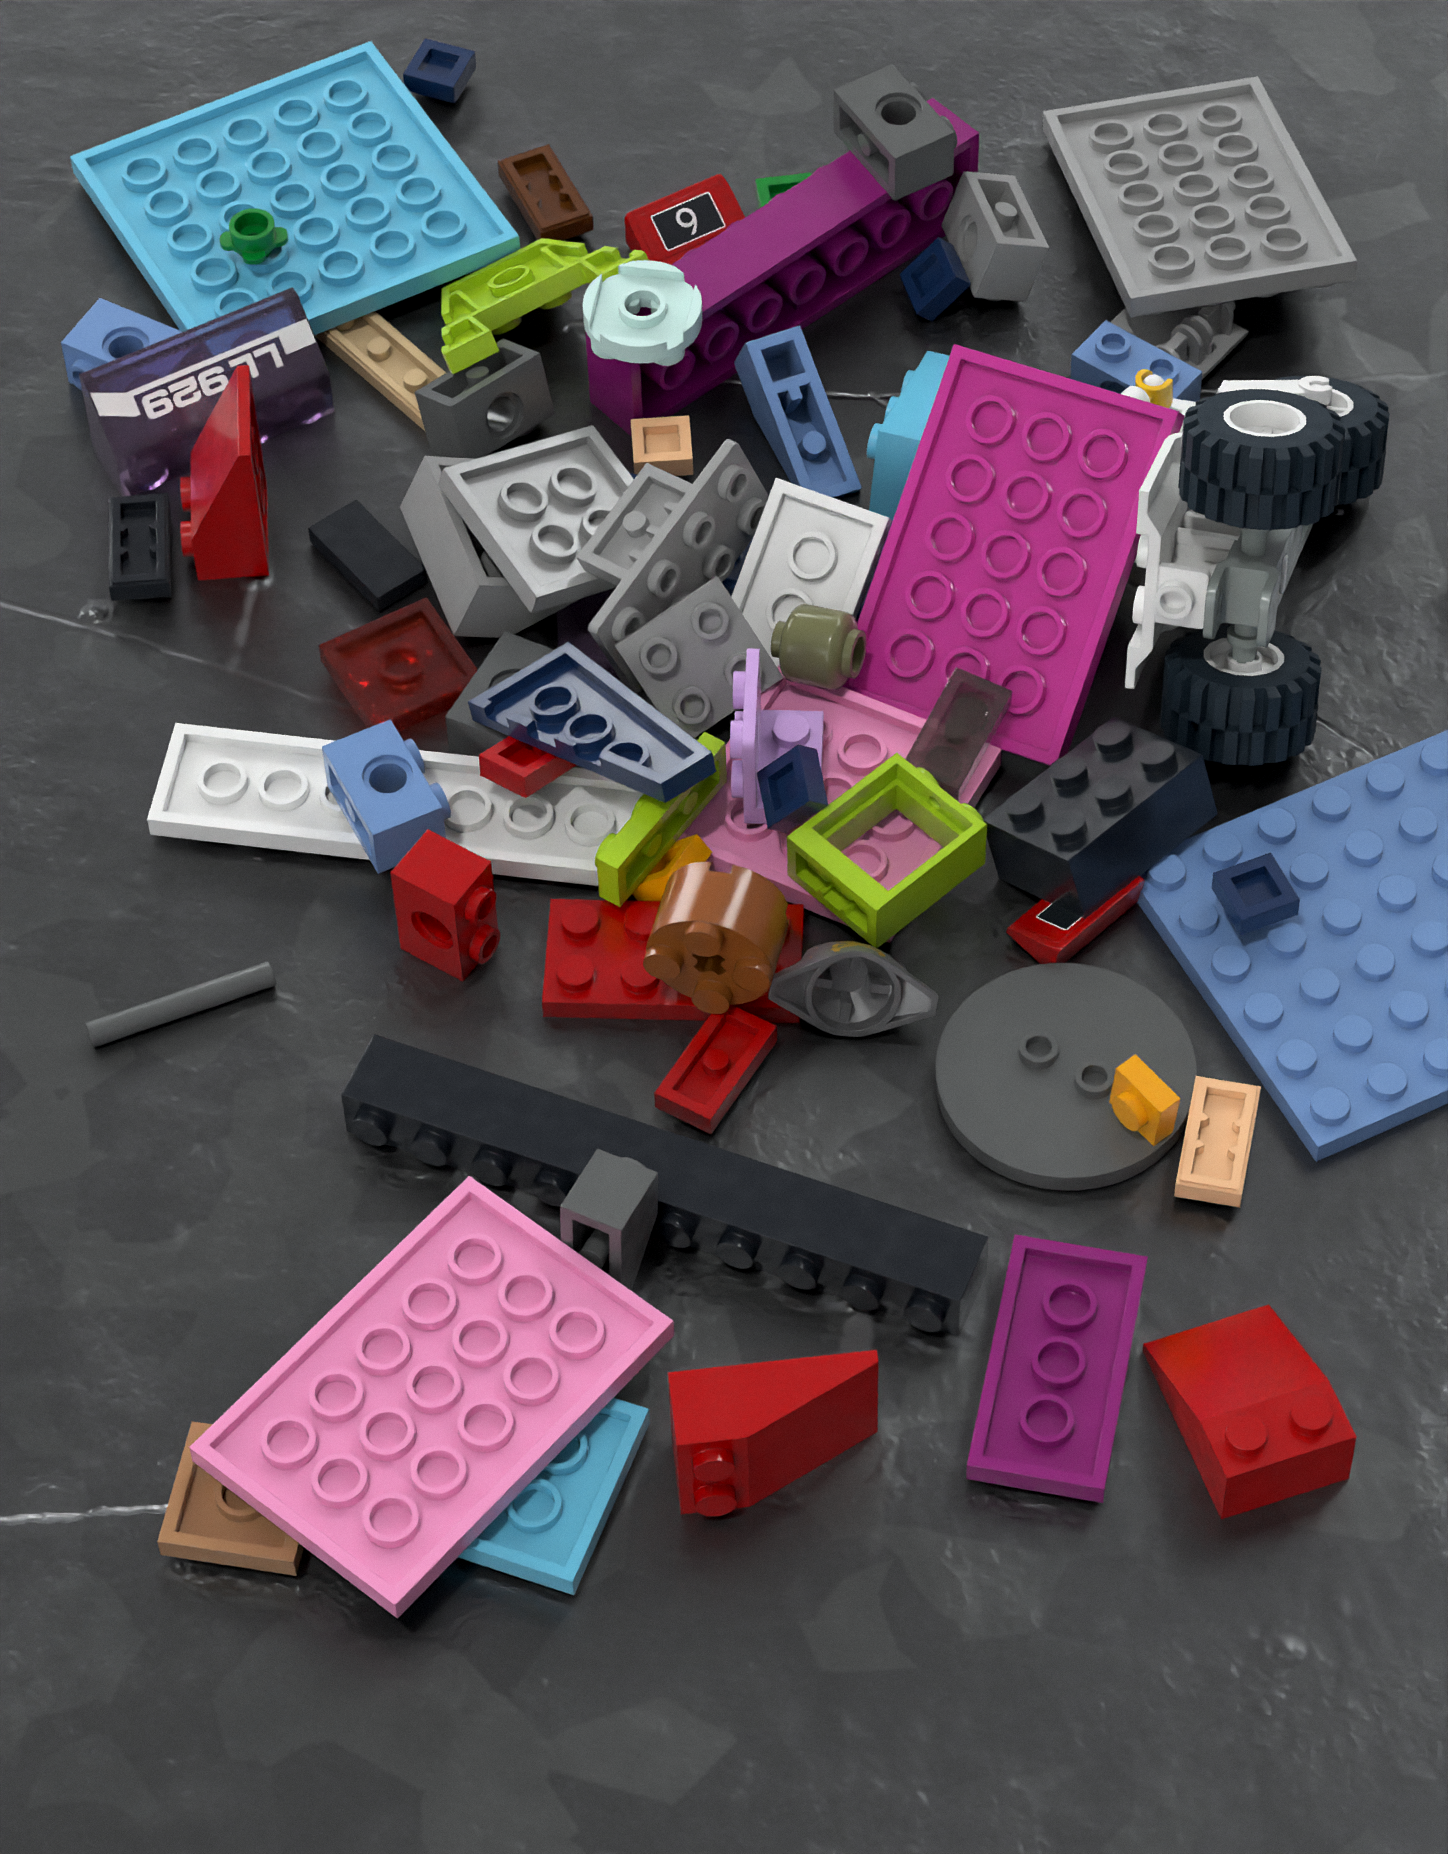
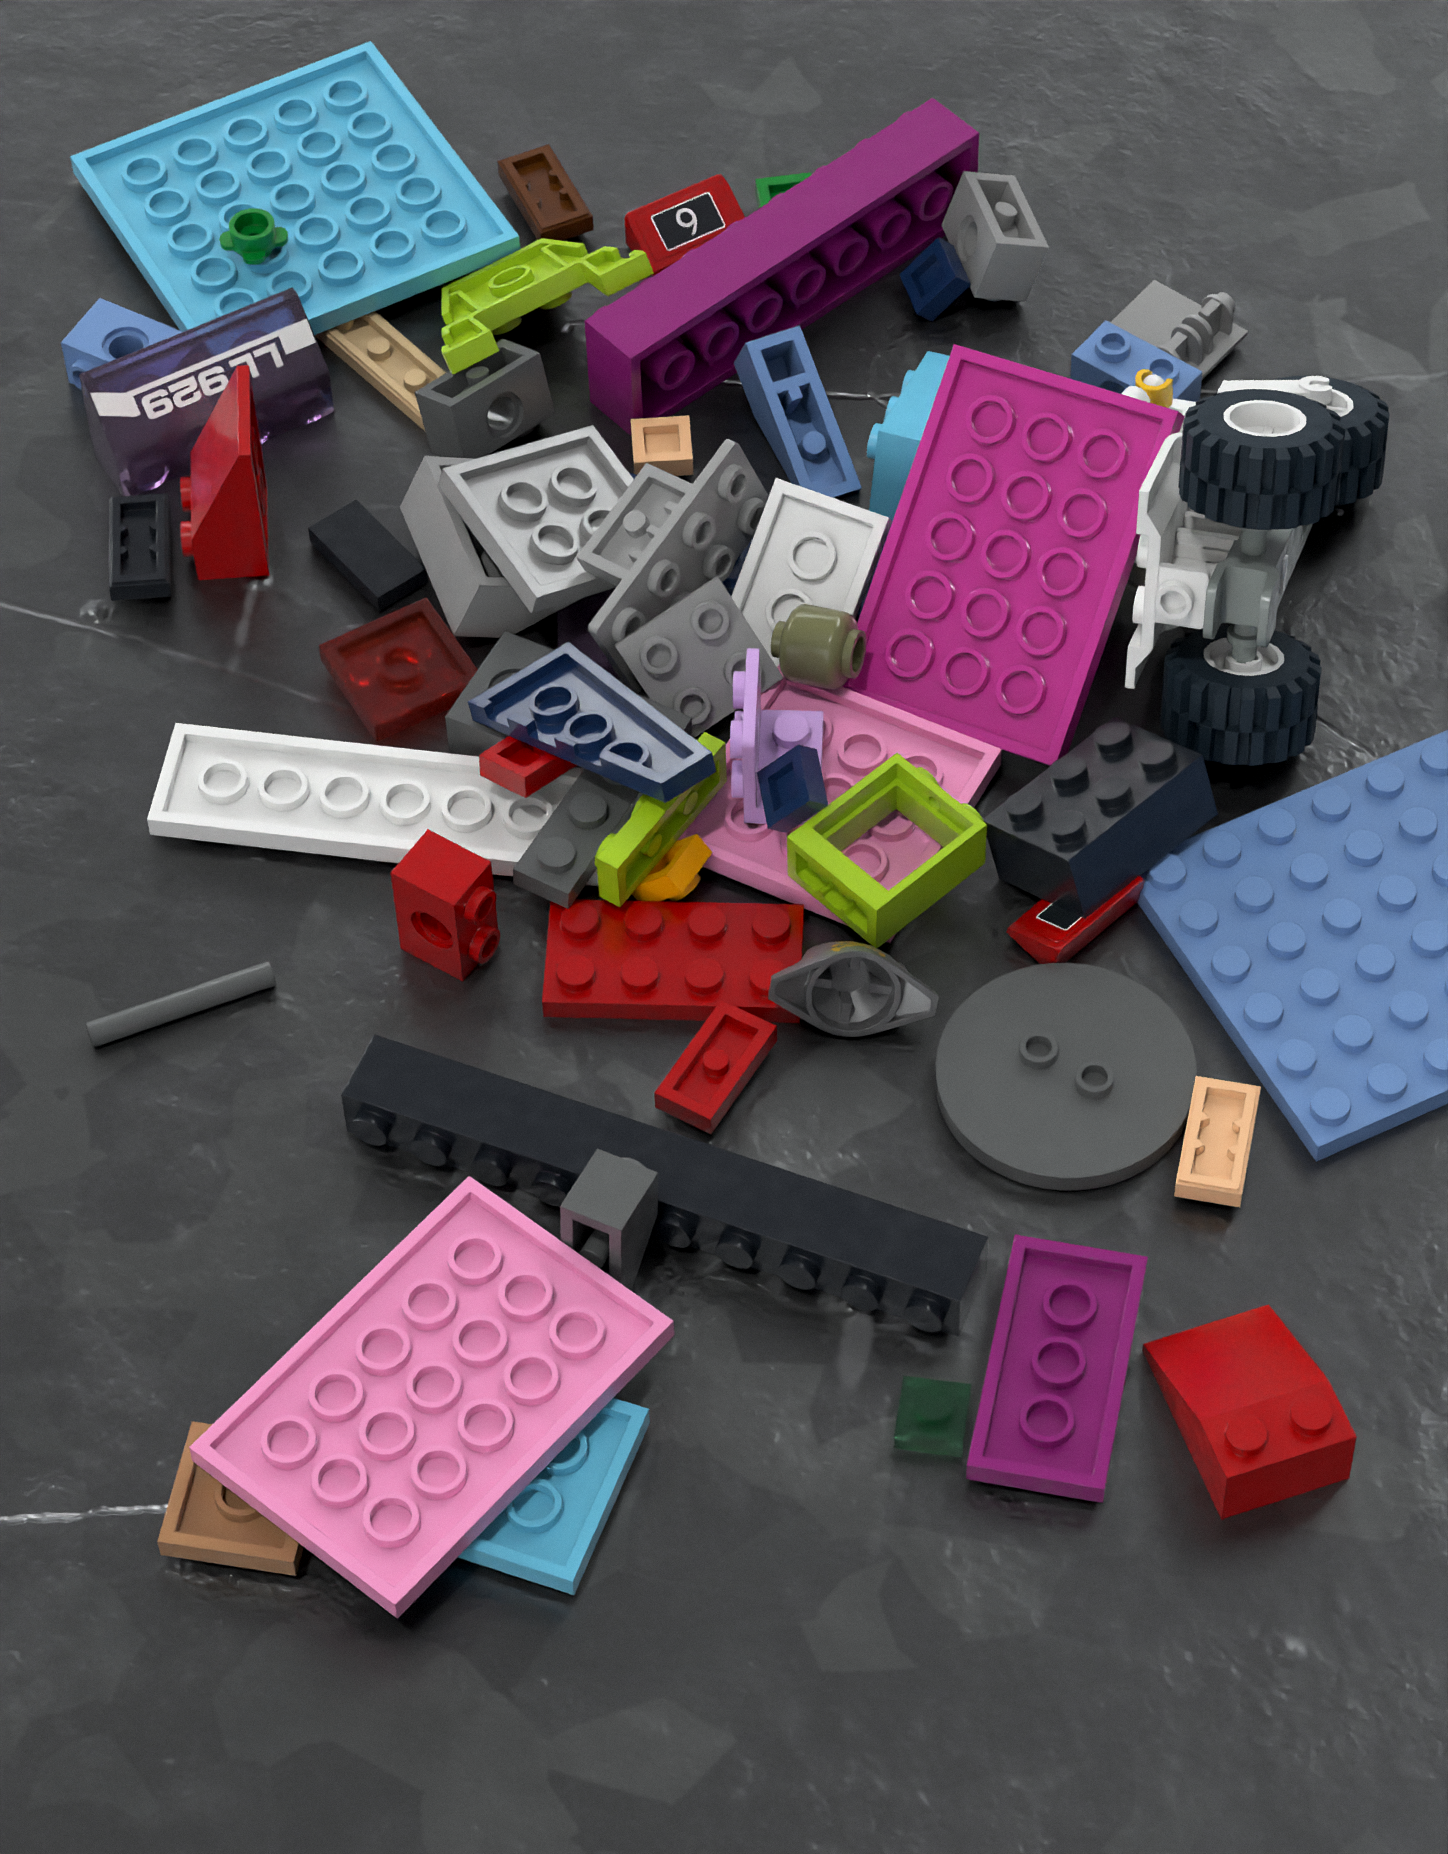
medium blue brick [322,719,451,874] -> none
dark blue plate [403,39,476,103] -> none
light aqua plate [583,260,702,366] -> none
dark orange brick [643,862,790,1014] -> none
red slope [668,1350,879,1516] -> none
dark grey brick [833,64,957,201] -> none
clear smoke plate [906,667,1013,801] -> none
light grey plate [1043,76,1357,318] -> none
light orange plate [1109,1054,1180,1146] -> none
dark blue plate [1212,853,1300,935] -> none
none -> dark grey plate [513,694,692,909]
none -> clear green plate [894,1376,972,1457]

